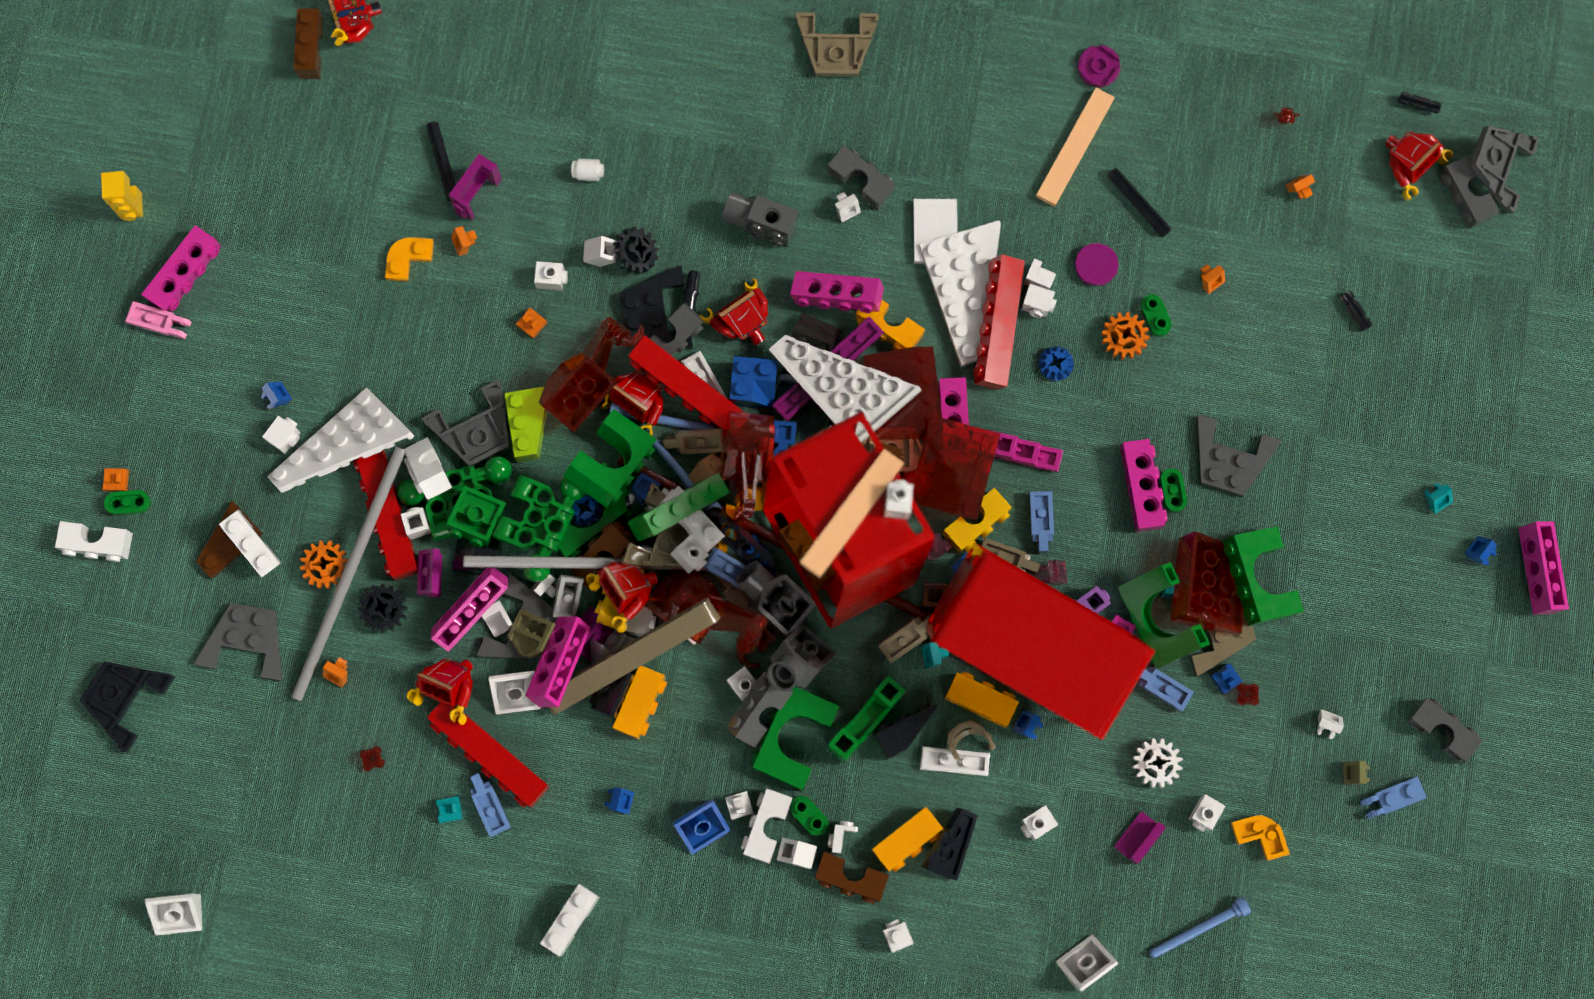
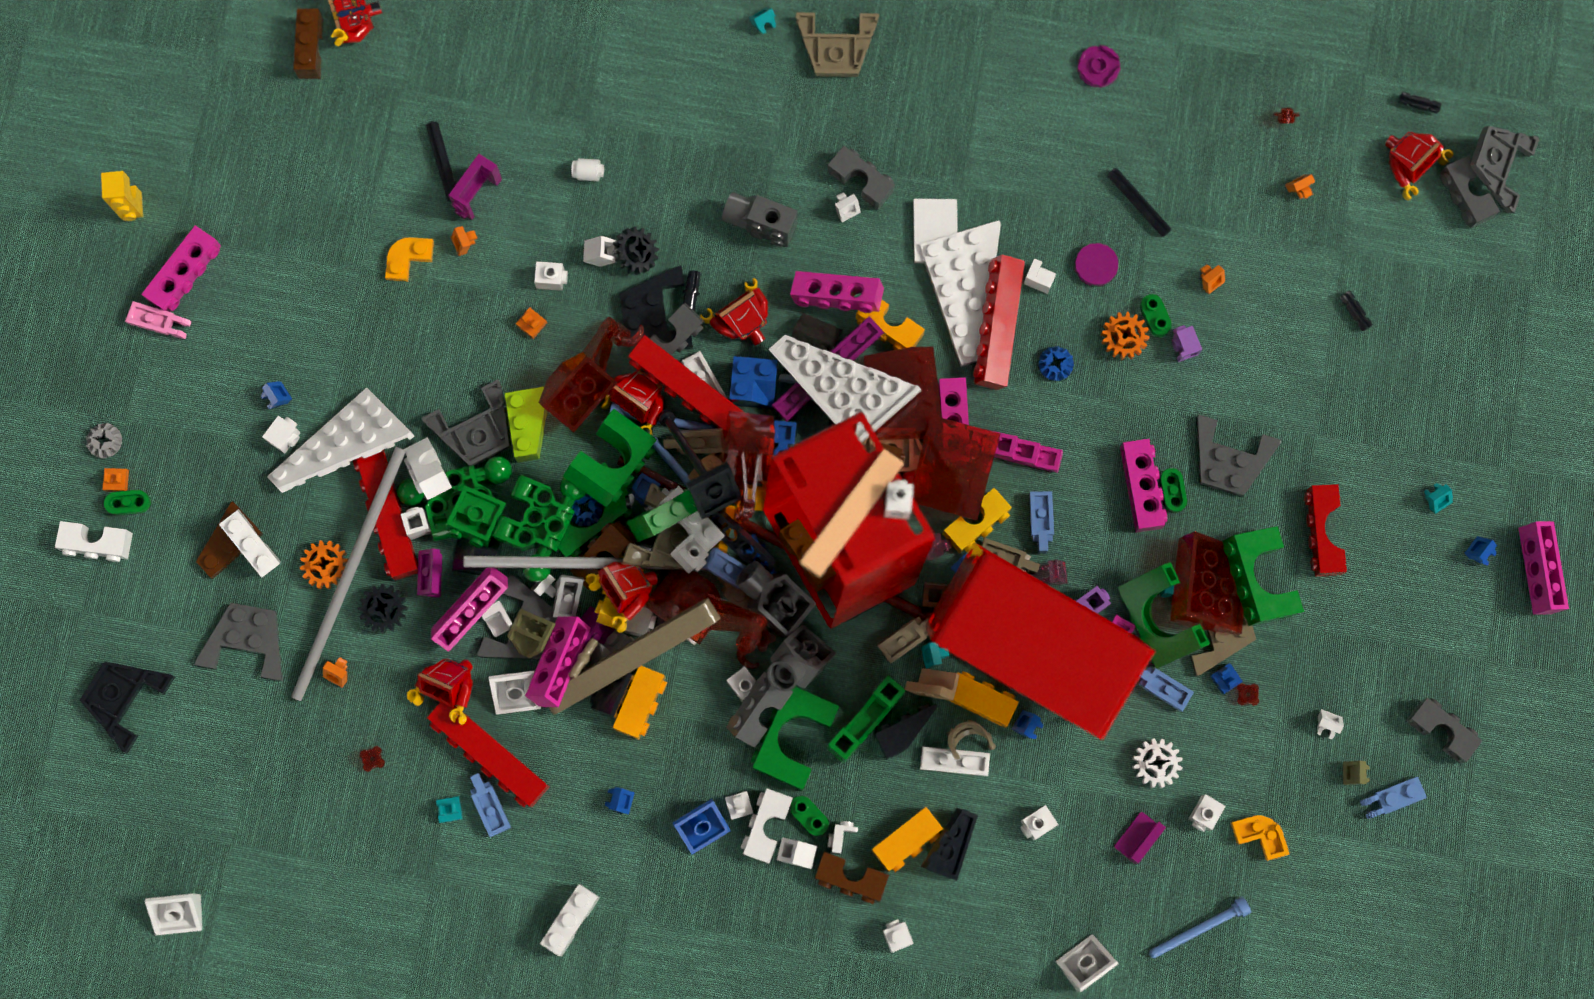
white brick [1021,284,1057,318] -> none
light nougat tile [1036,88,1115,207] -> none
none -> light grey gear [86,423,122,458]
none -> dark tan piece [568,638,598,679]
none -> black tile [658,410,743,519]
none -> teal tile [749,7,776,34]
none -> tan panel [905,668,959,701]
none -> medium lavender brick [1172,325,1202,362]
none -> red arch [1304,484,1347,577]

